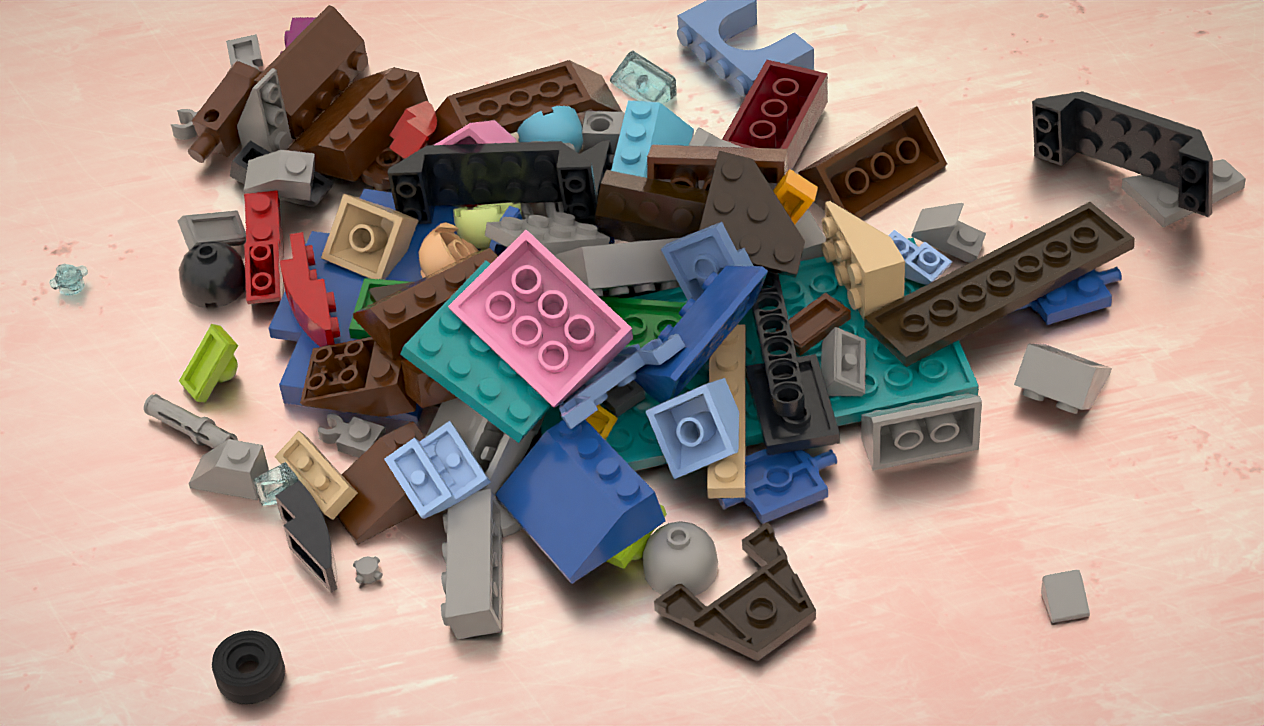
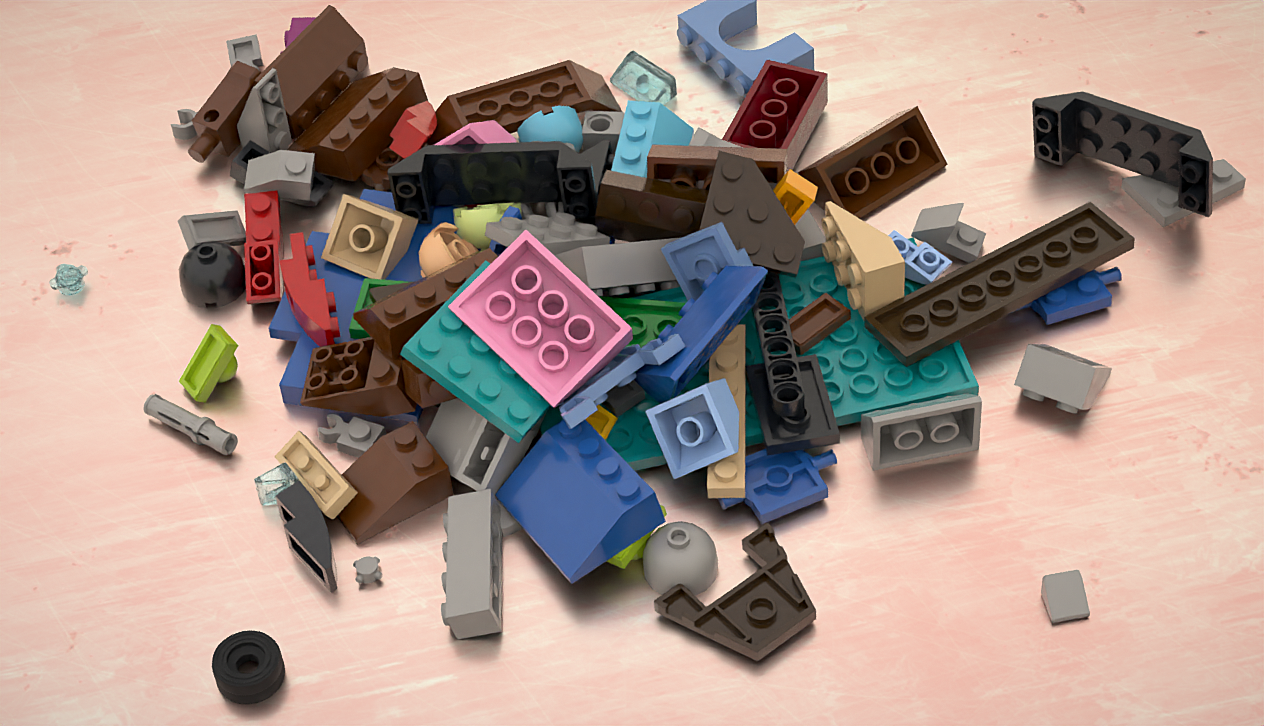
light grey slope [188,439,270,500] -> none
light blue slope [384,421,491,519] -> none
light grey slope [821,327,866,396] -> none

